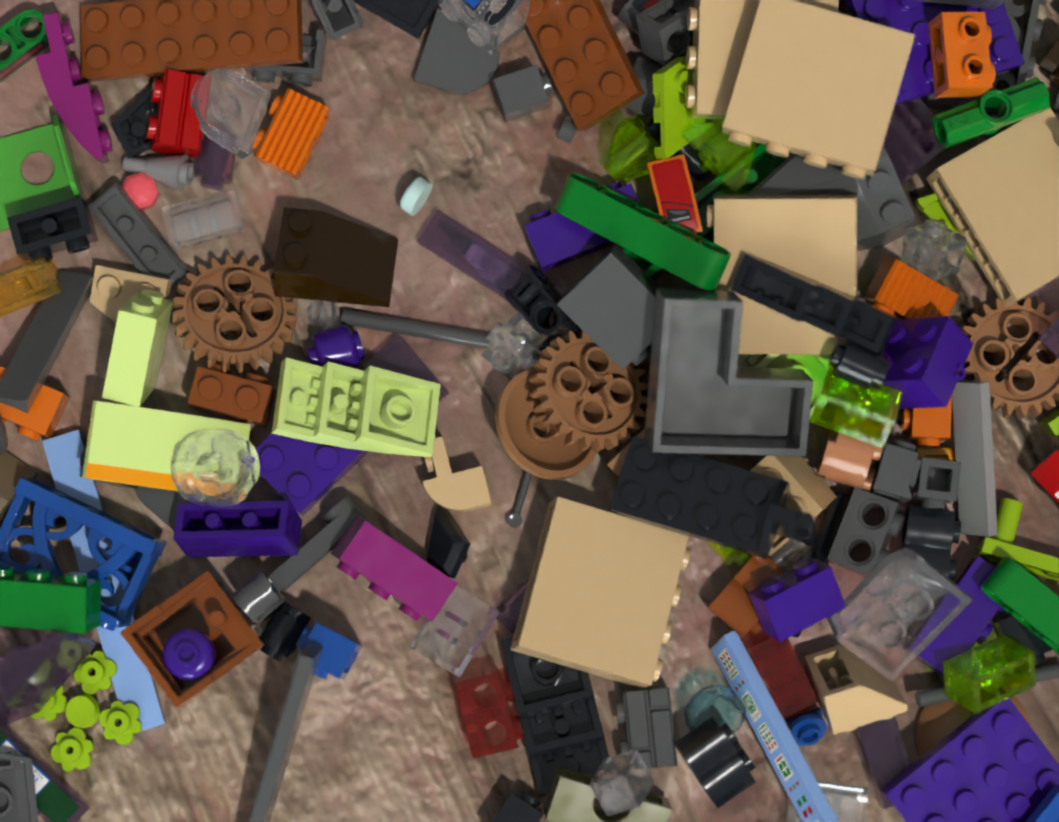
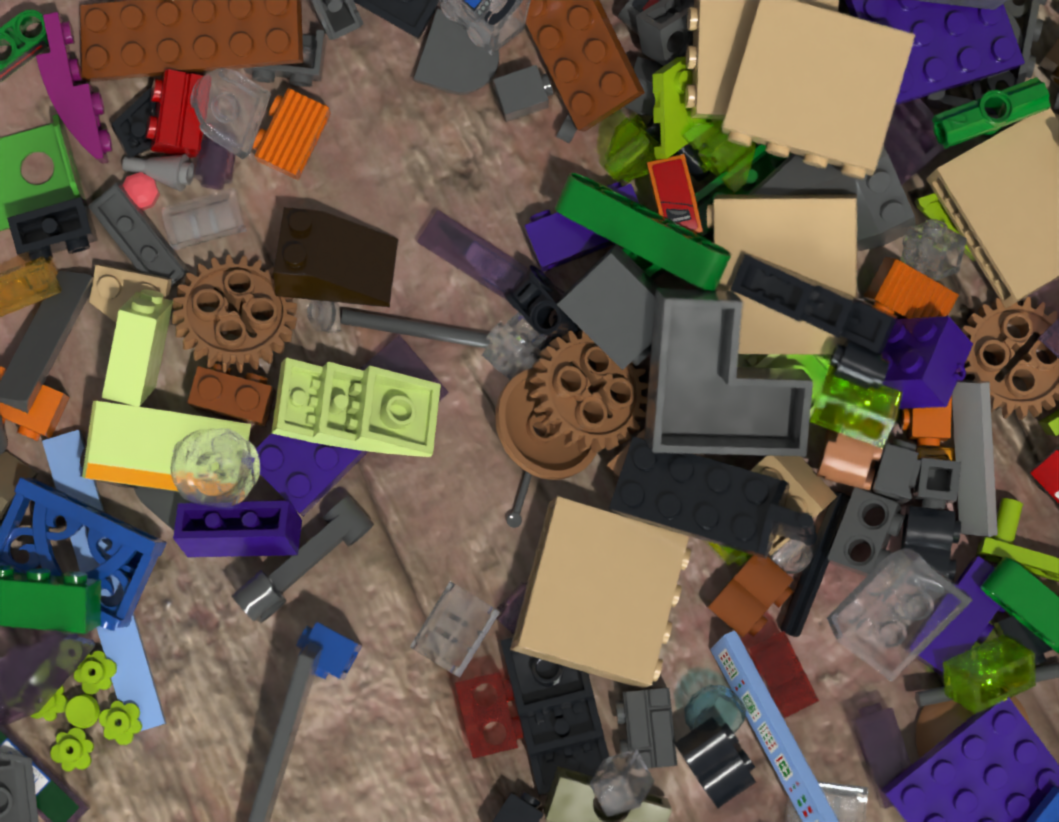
dark orange piece [120,571,264,708] -> none
dark purple head [163,629,216,680] -> none
black brick [259,602,311,662] -> none
dark purple head [306,325,365,369] -> none
magenta brick [331,515,458,622] -> none
light aqua tile [400,177,433,216] -> none
tan brick [422,436,492,513] -> none
black piece [426,505,470,578] -> none
dark purple brick [748,558,846,642] -> none
blue plate [784,707,827,746] -> none
tan slope [804,645,908,735] -> none
orange brick [928,12,996,98] -> none

